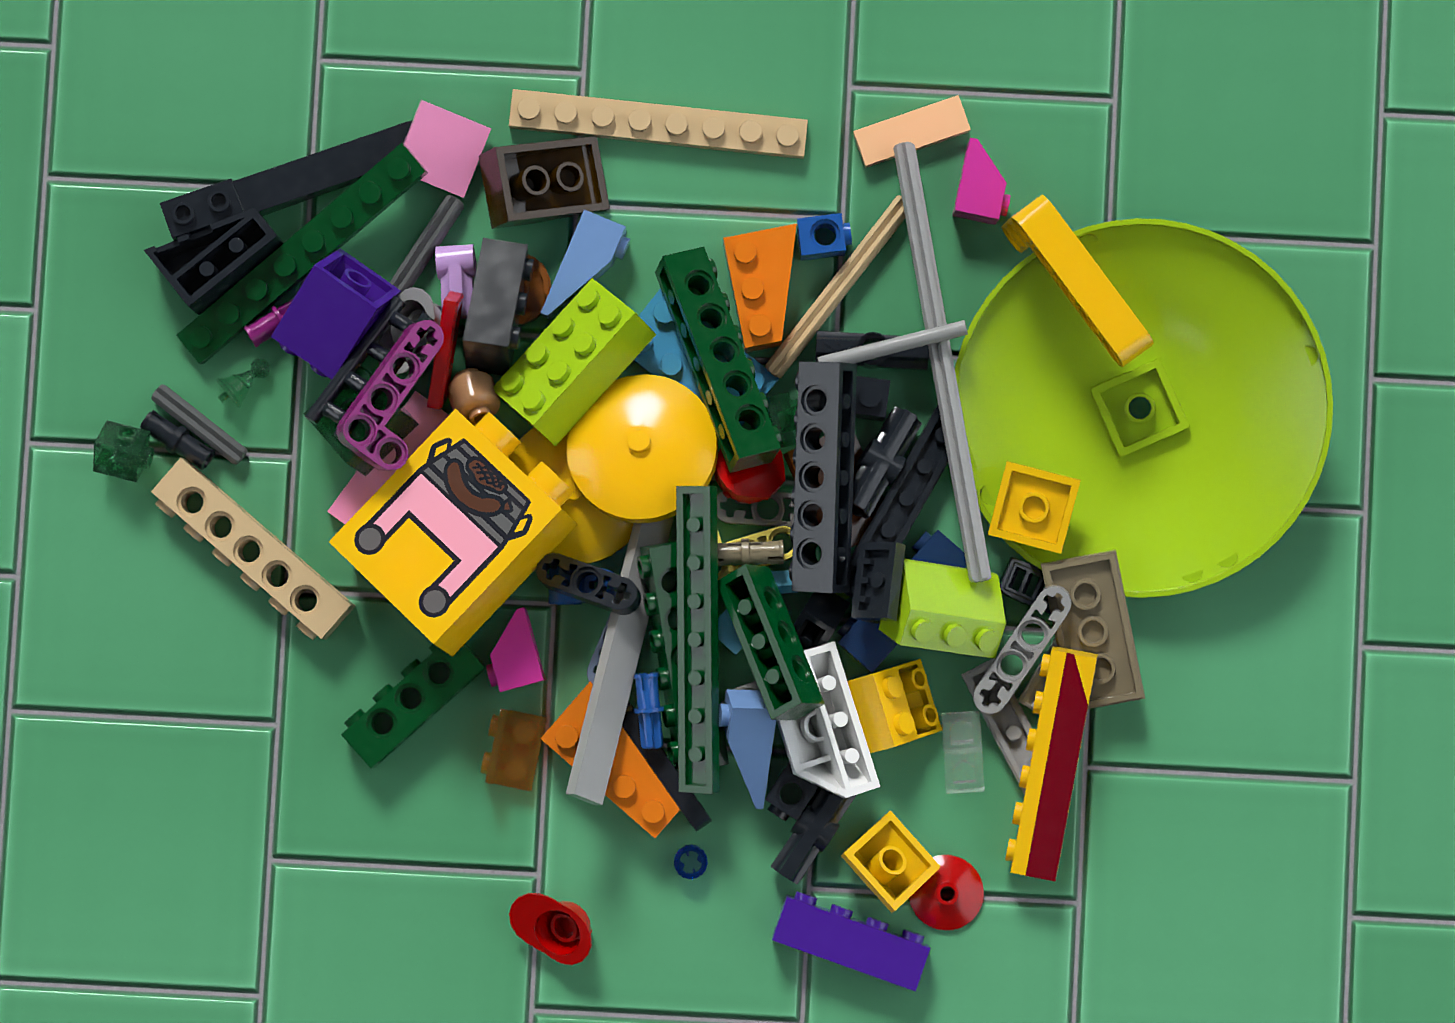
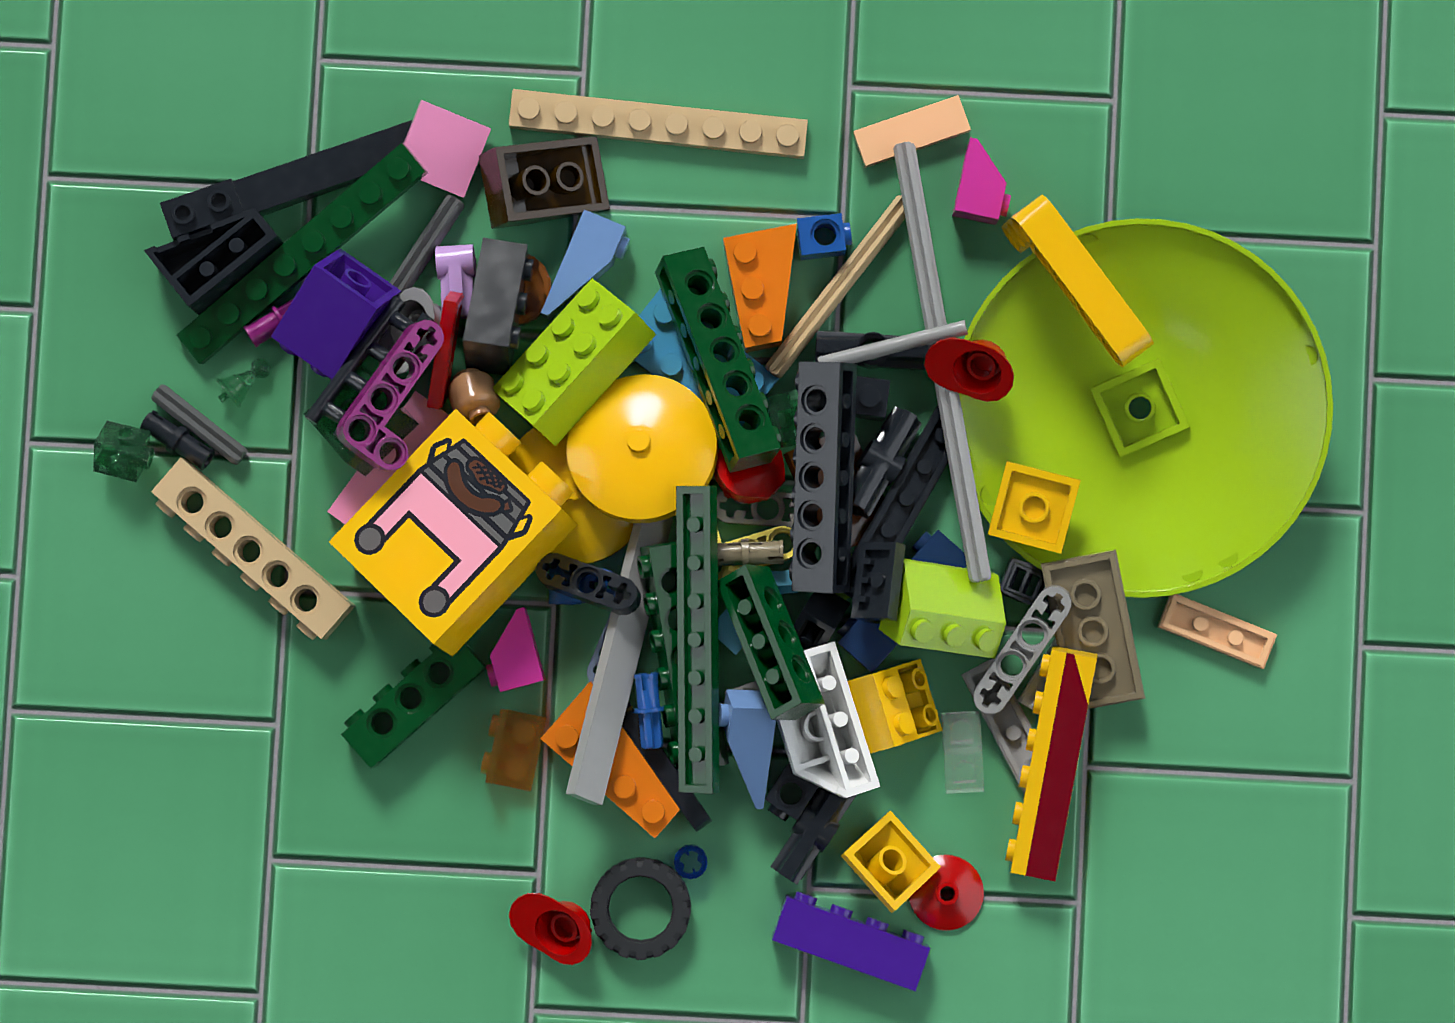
none -> black tyre [590,857,691,960]
none -> red piece [924,337,1014,402]
none -> light nougat tile [1157,594,1277,669]

